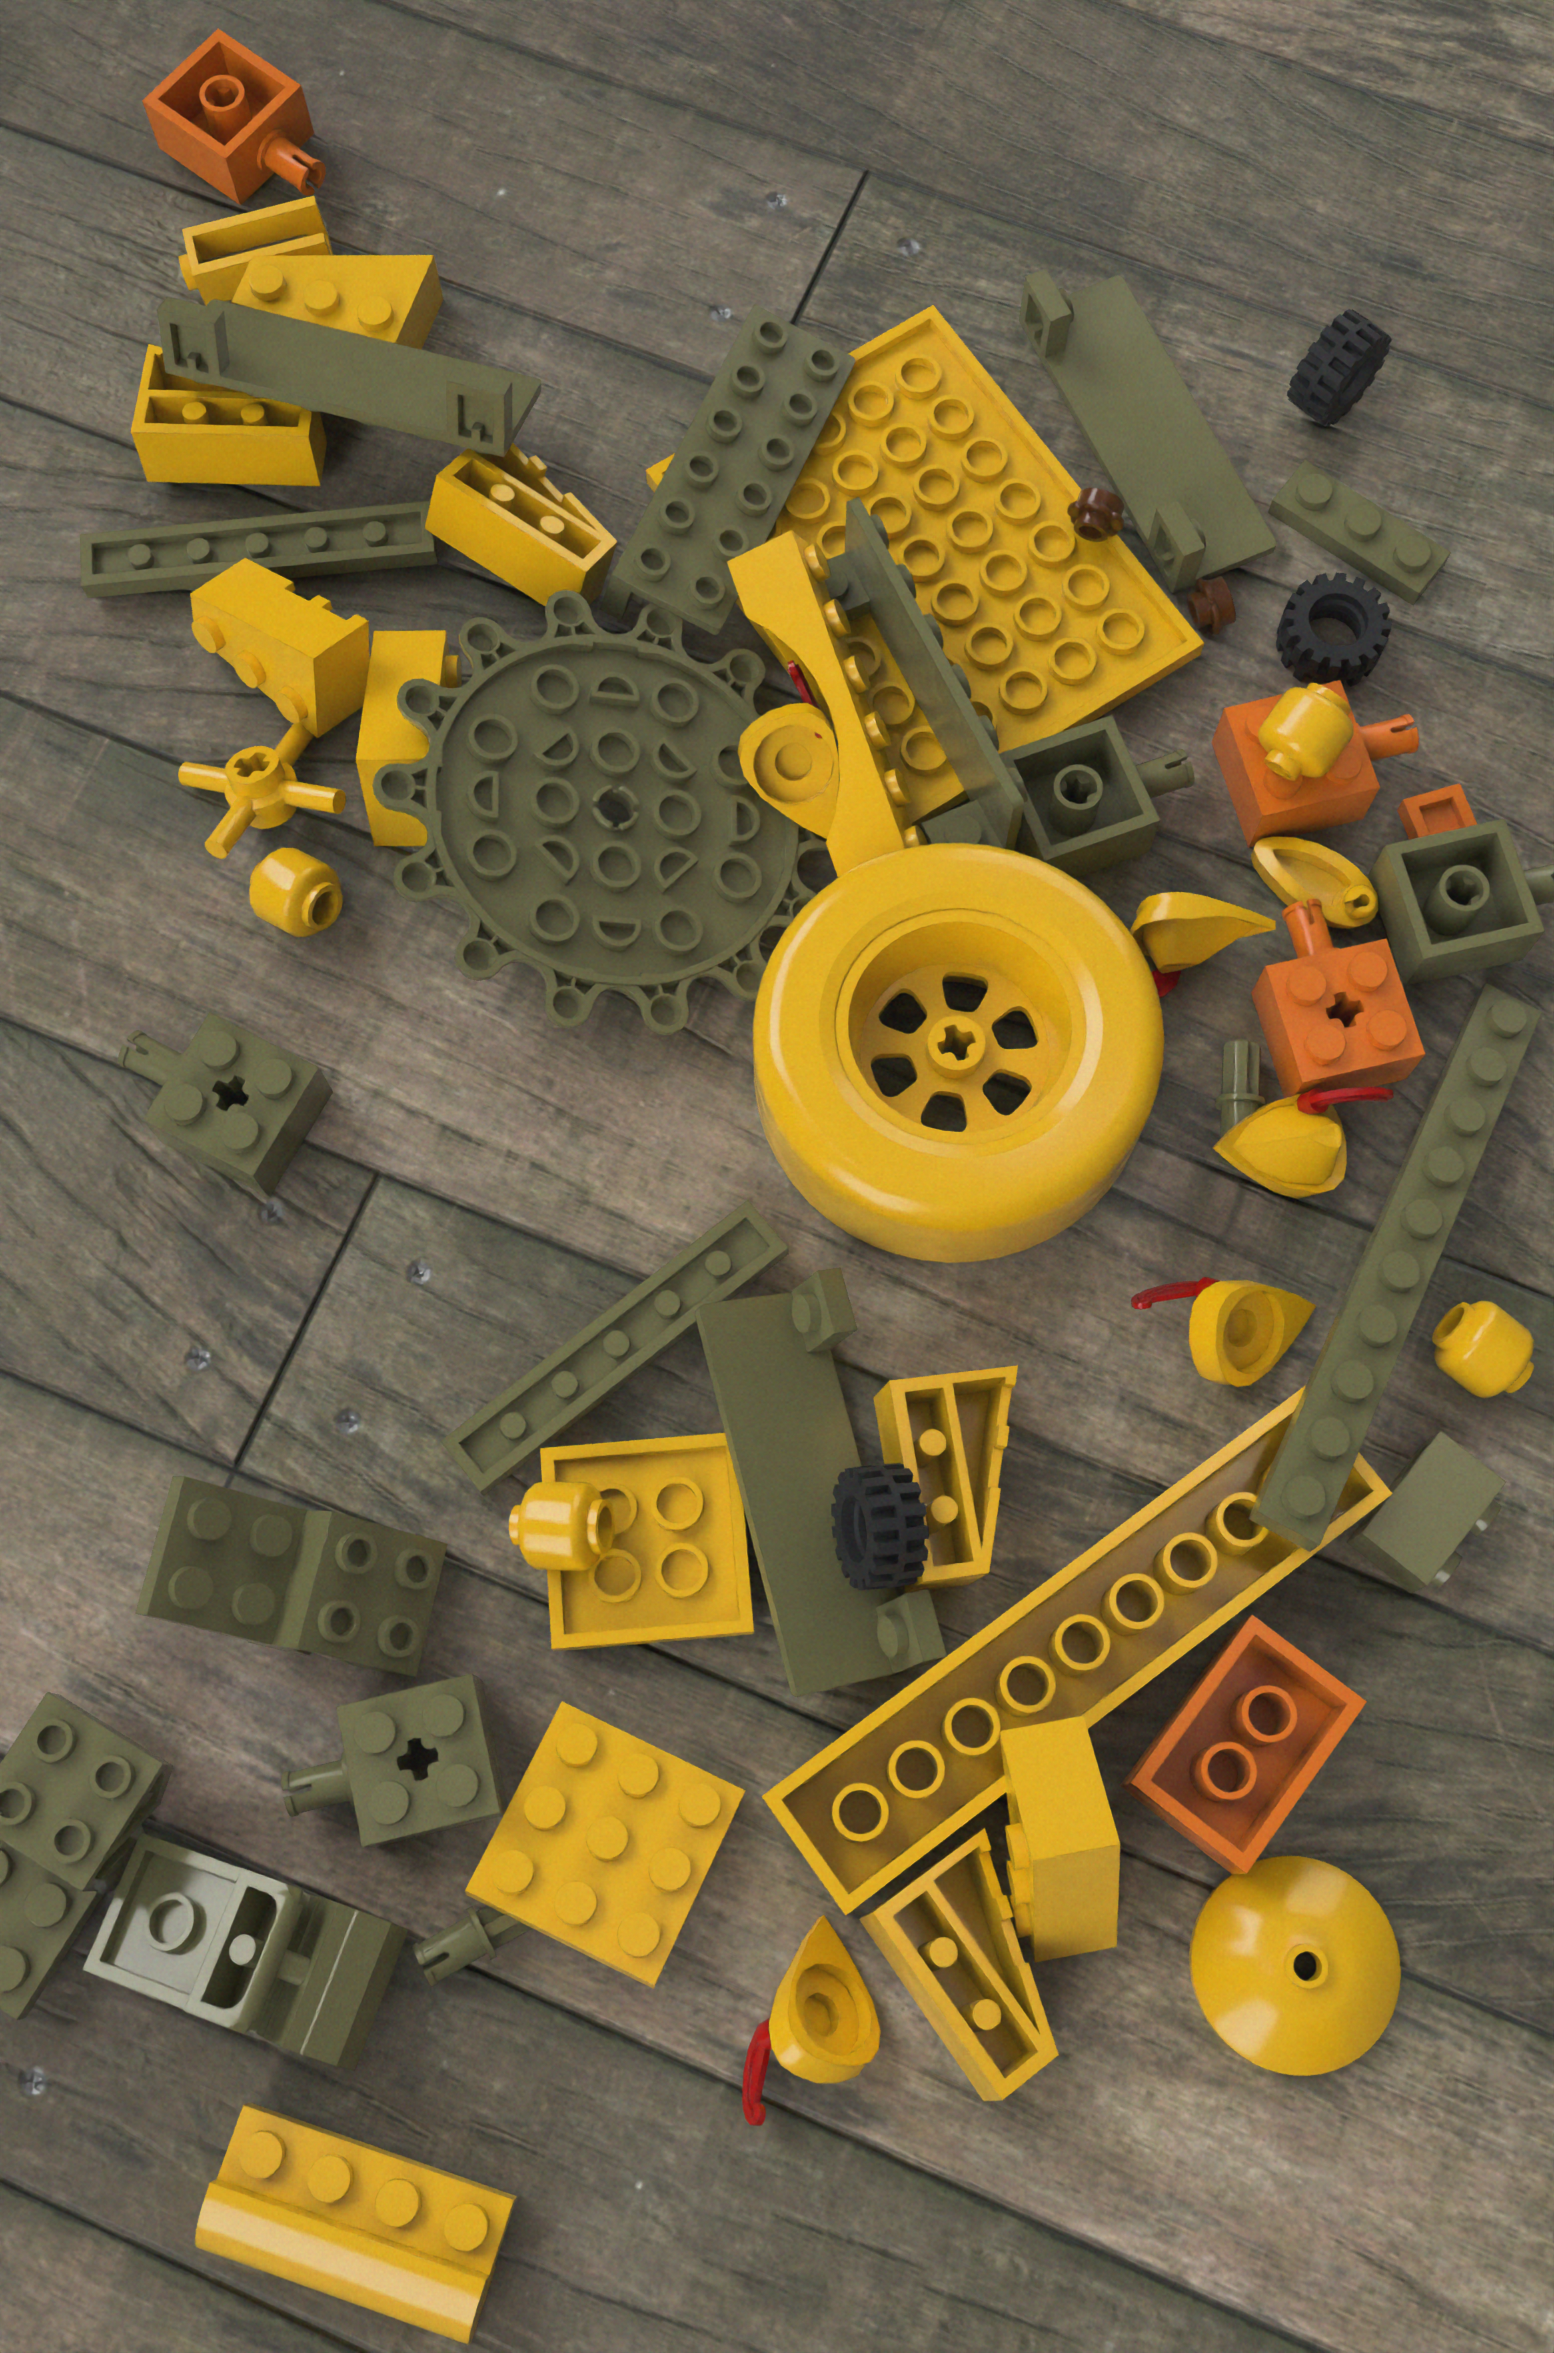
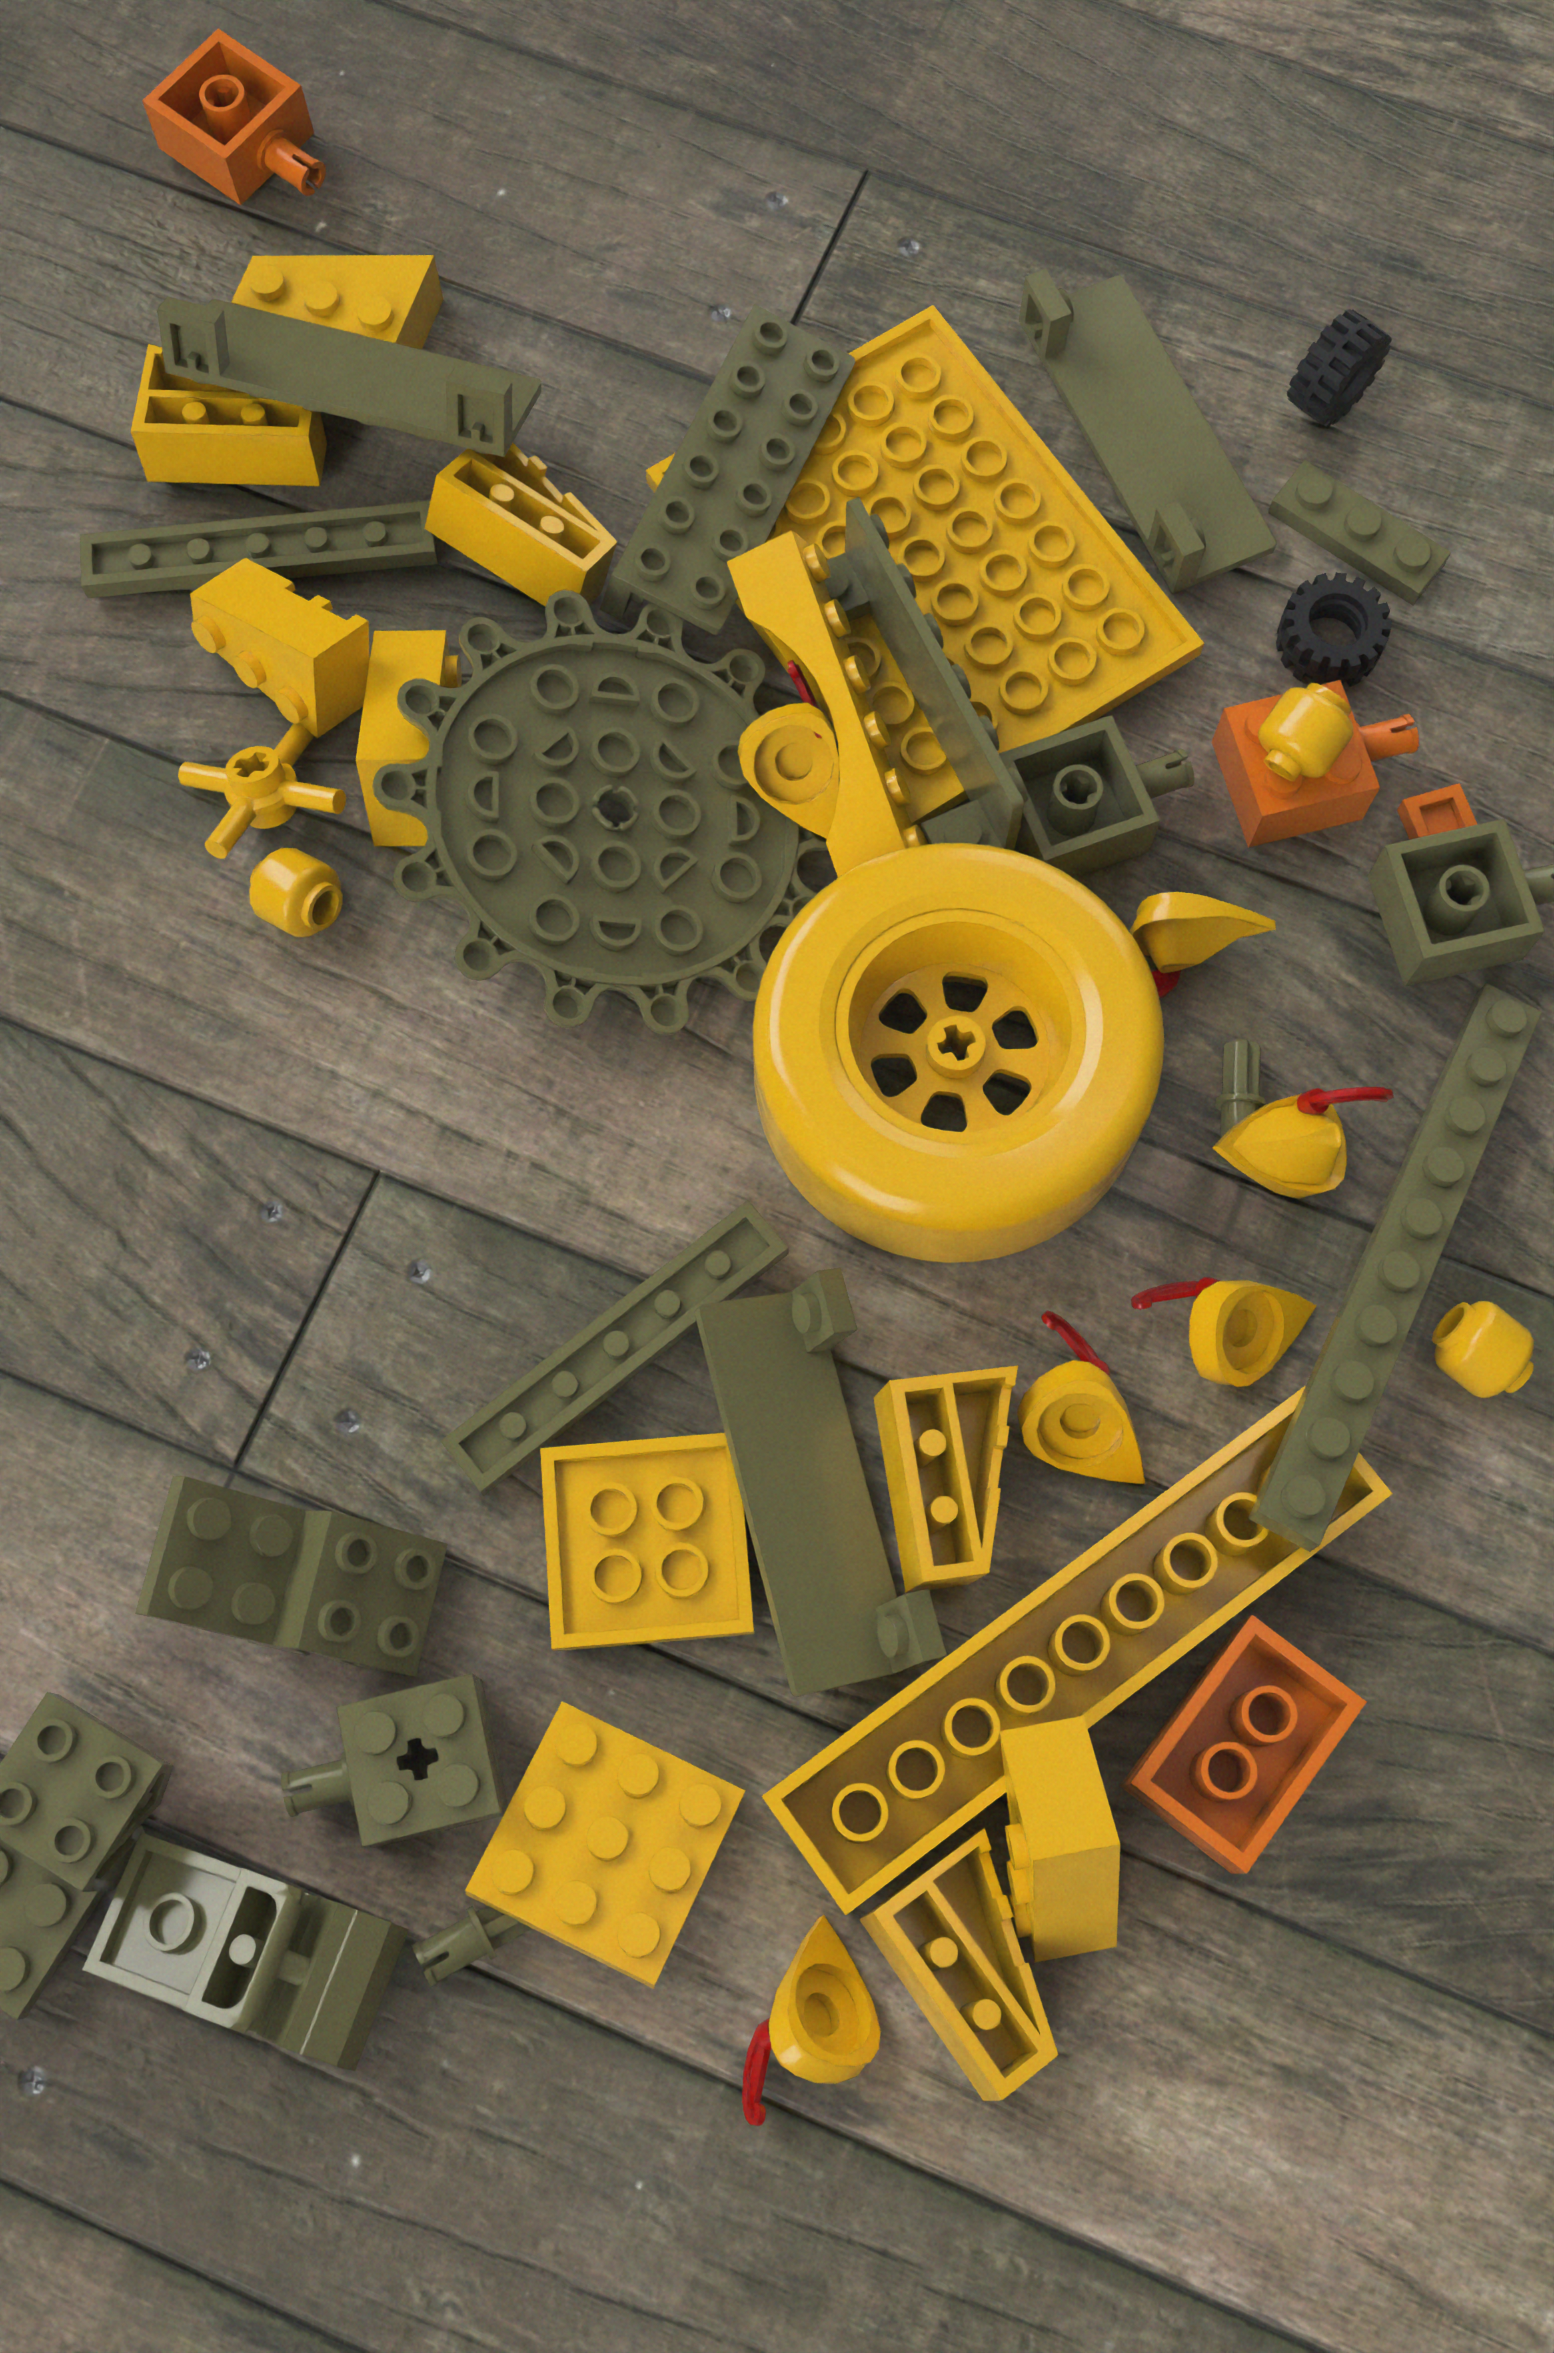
olive brick [118,1012,333,1198] -> none
yellow window [178,196,334,306] -> none
yellow brick [195,2102,517,2345] -> none
yellow head [509,1482,615,1571] -> none
black tyre [831,1463,929,1590] -> none
reddish brown plate [1067,488,1124,542] -> none
reddish brown plate [1187,577,1236,635] -> none
yellow dish [1189,1856,1401,2076] -> none
yellow arm [1251,836,1378,929] -> none
orange brick [1251,899,1425,1098] -> none
olive brick [1347,1431,1506,1594] -> none
none -> yellow piece [1017,1310,1145,1484]

